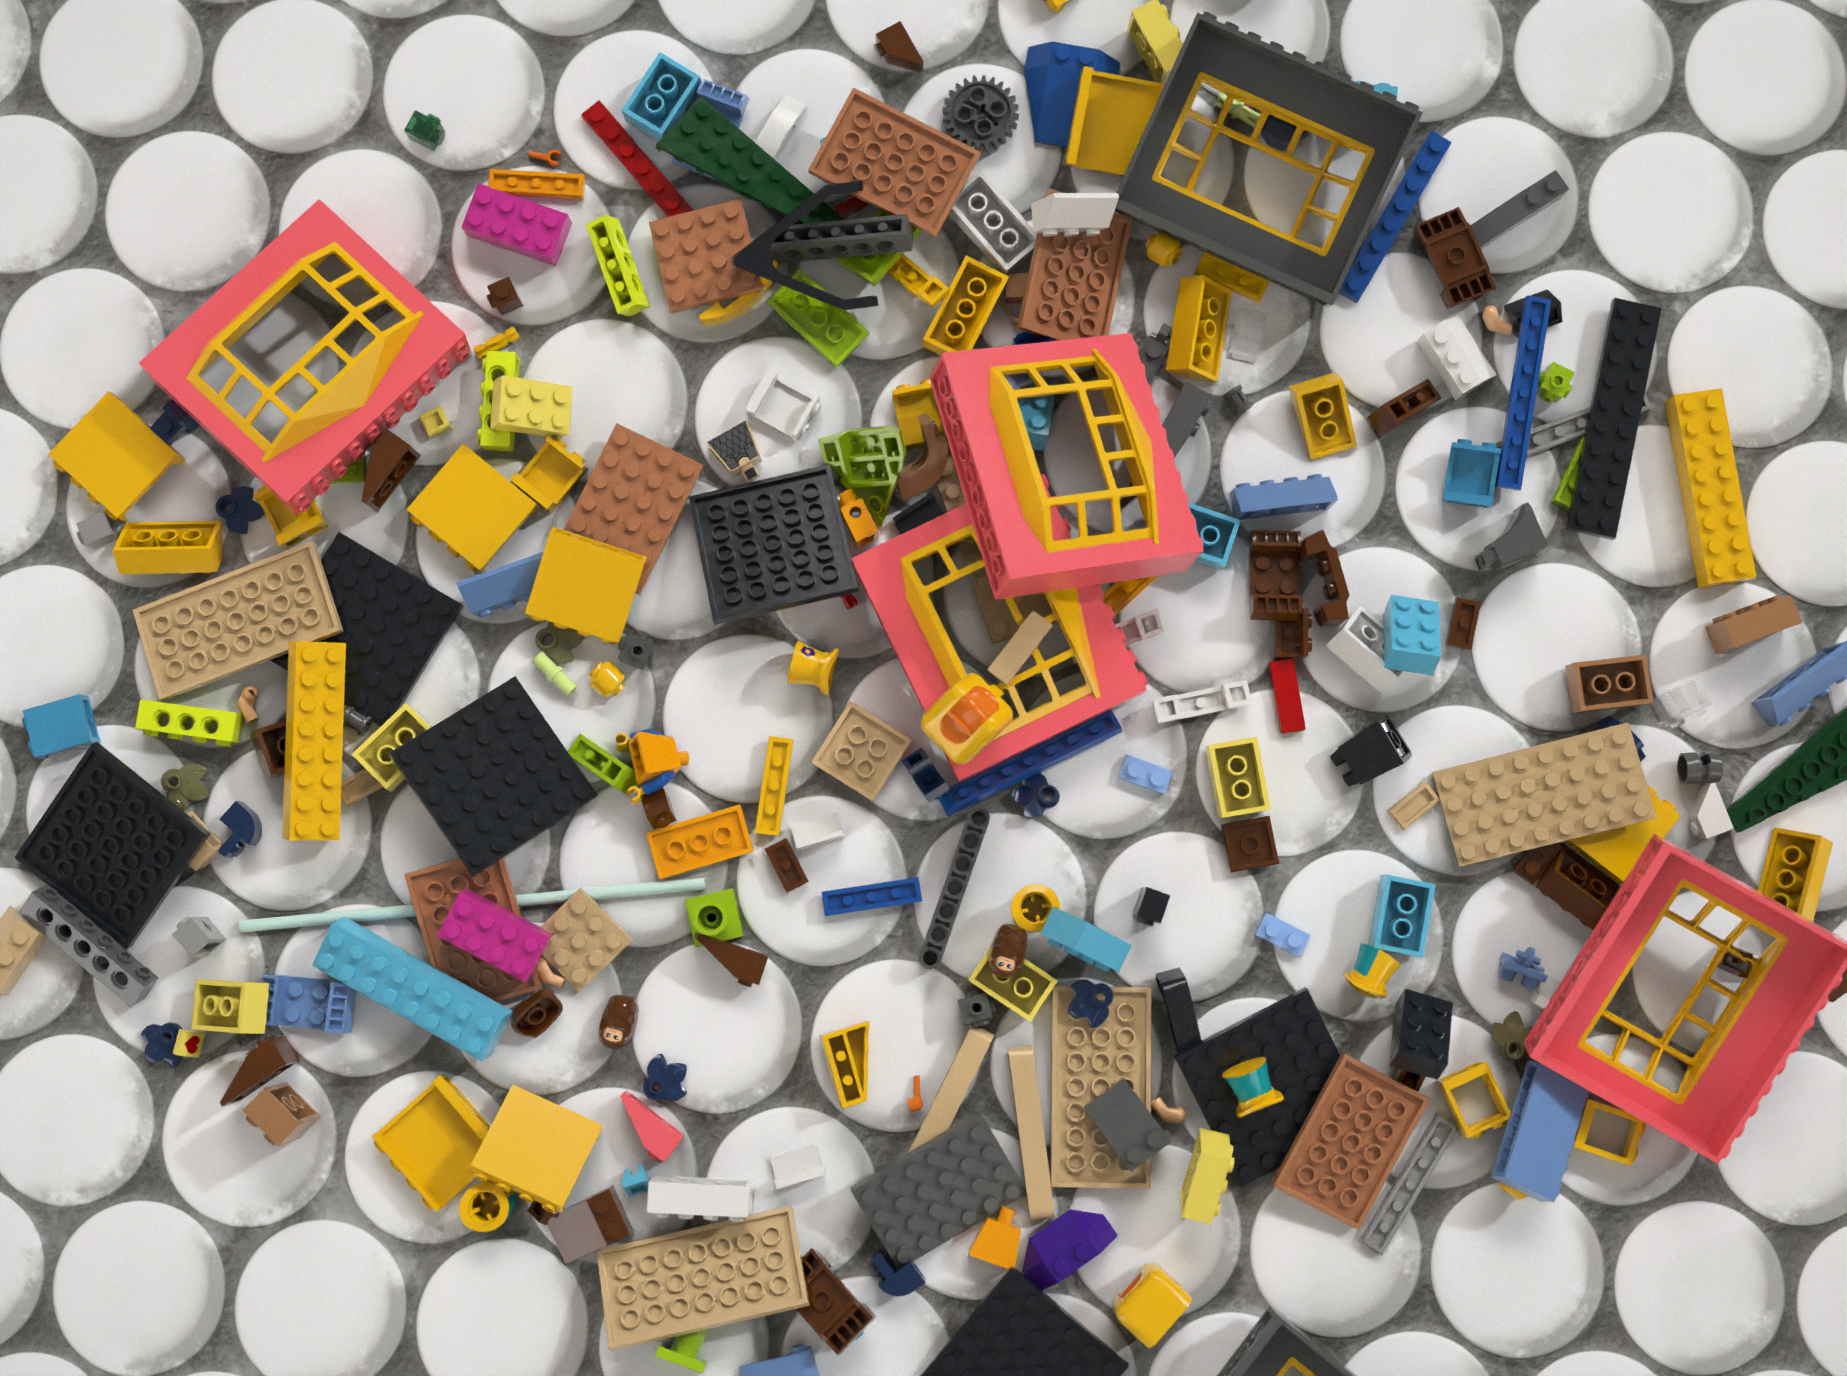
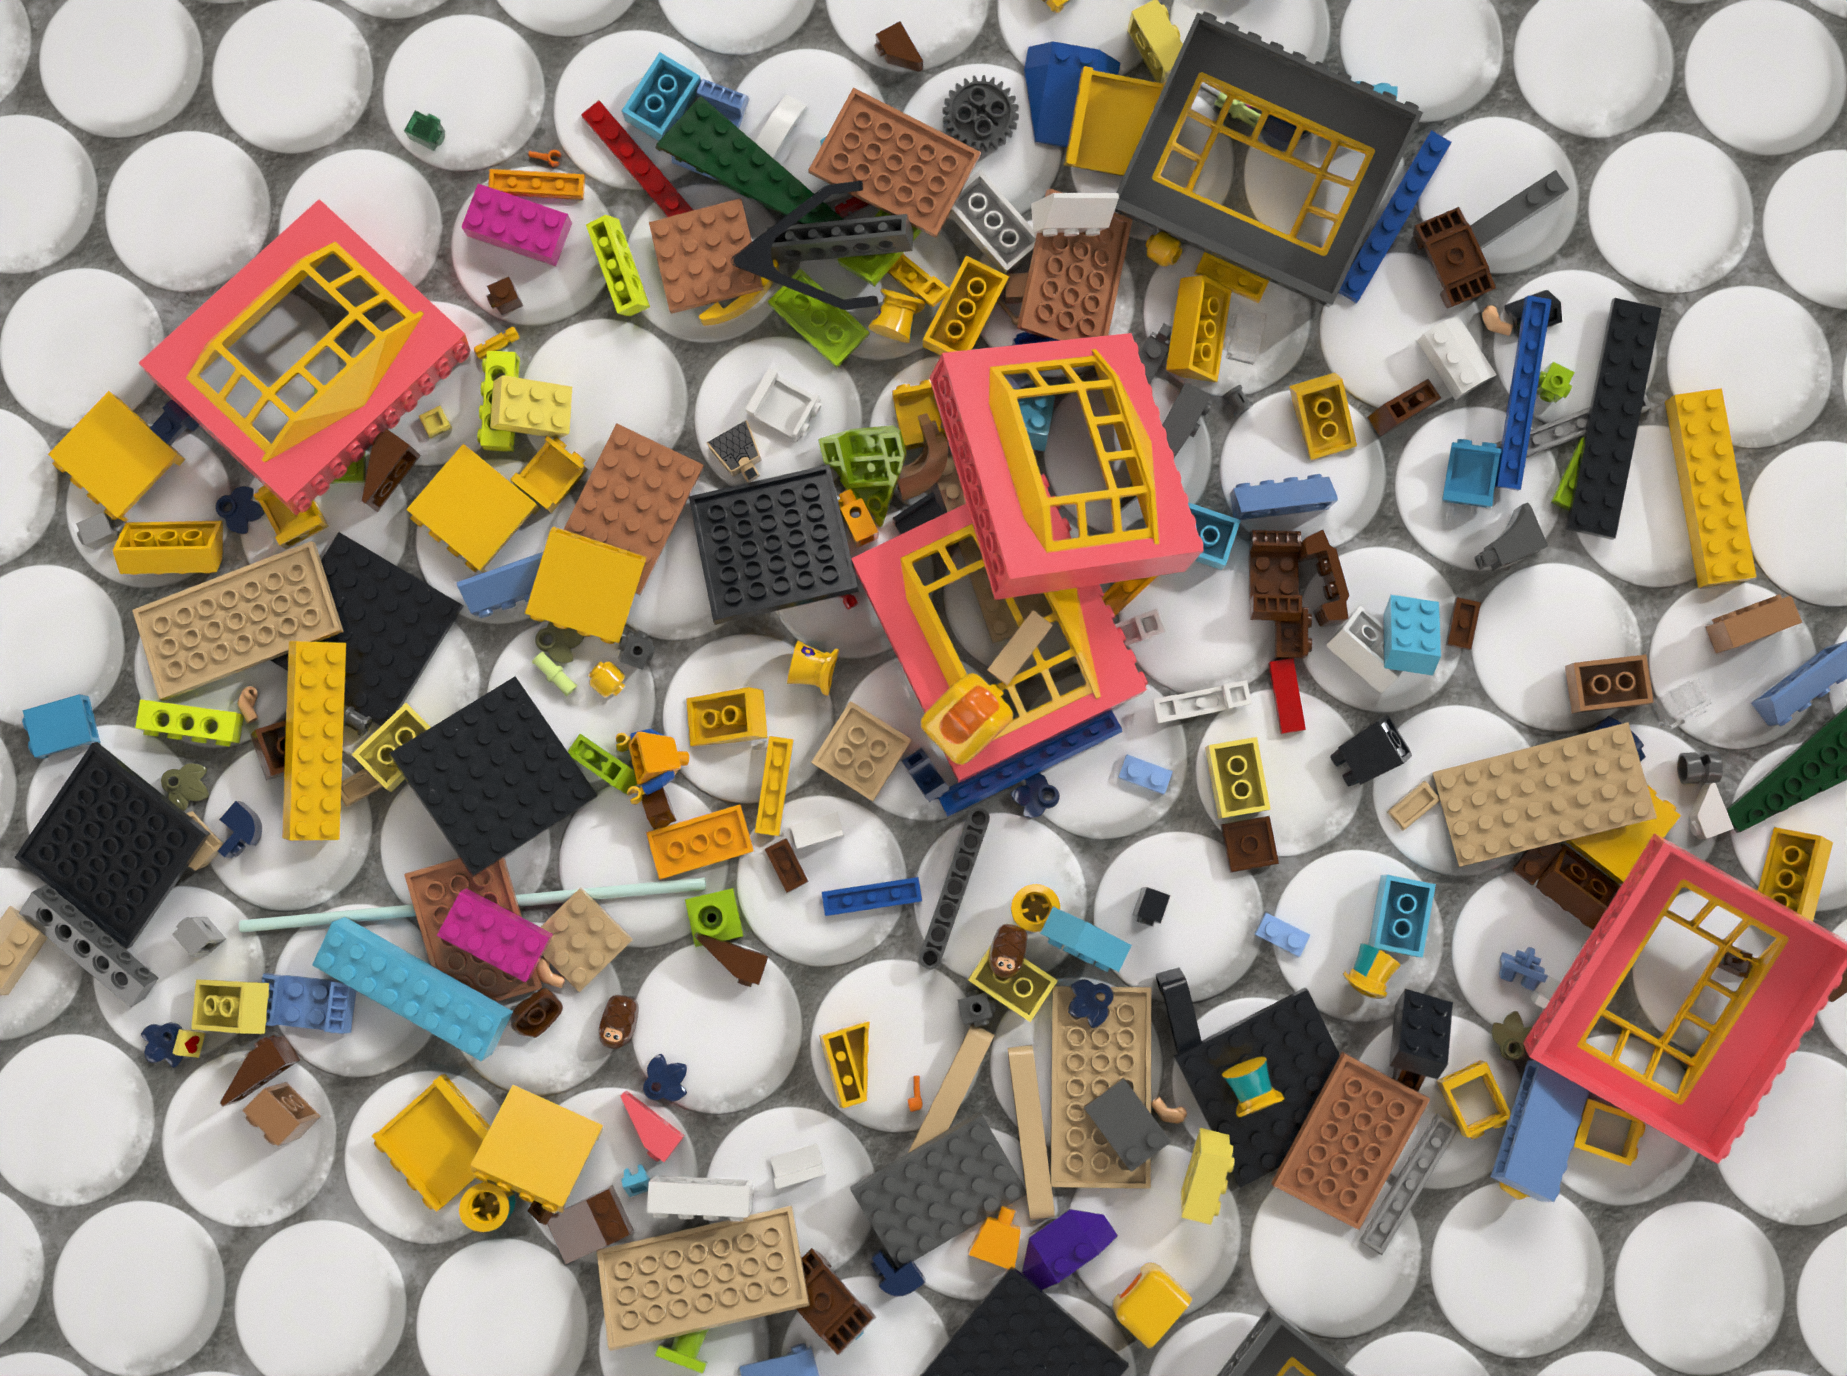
none -> yellow slope [686,687,768,746]
none -> yellow hat [868,288,926,343]

